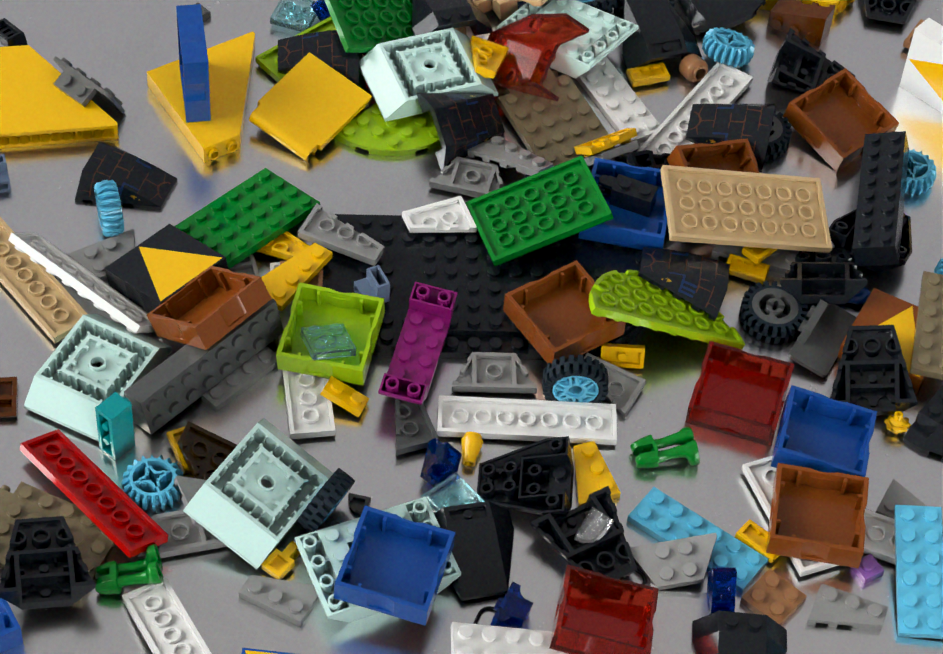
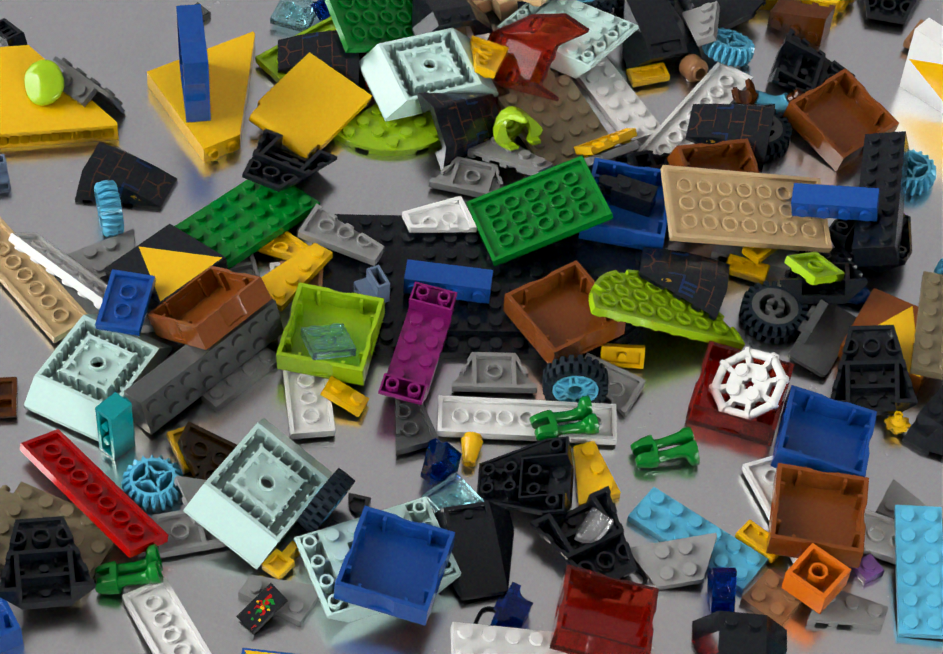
none -> lime piece [24,59,65,106]
none -> blue plate [95,269,156,336]
none -> black tile [236,583,288,634]
none -> black wedge [242,128,337,192]
none -> blue brick [403,259,493,304]
none -> lime piece [493,106,543,151]
none -> green piece [529,395,599,441]
none -> light grey wing [682,1,720,47]
none -> white plate [708,346,789,422]
none -> piece [731,78,803,115]
none -> orange brick [781,543,851,614]
none -> lime plate [784,252,845,285]
none -> blue brick [791,183,879,221]

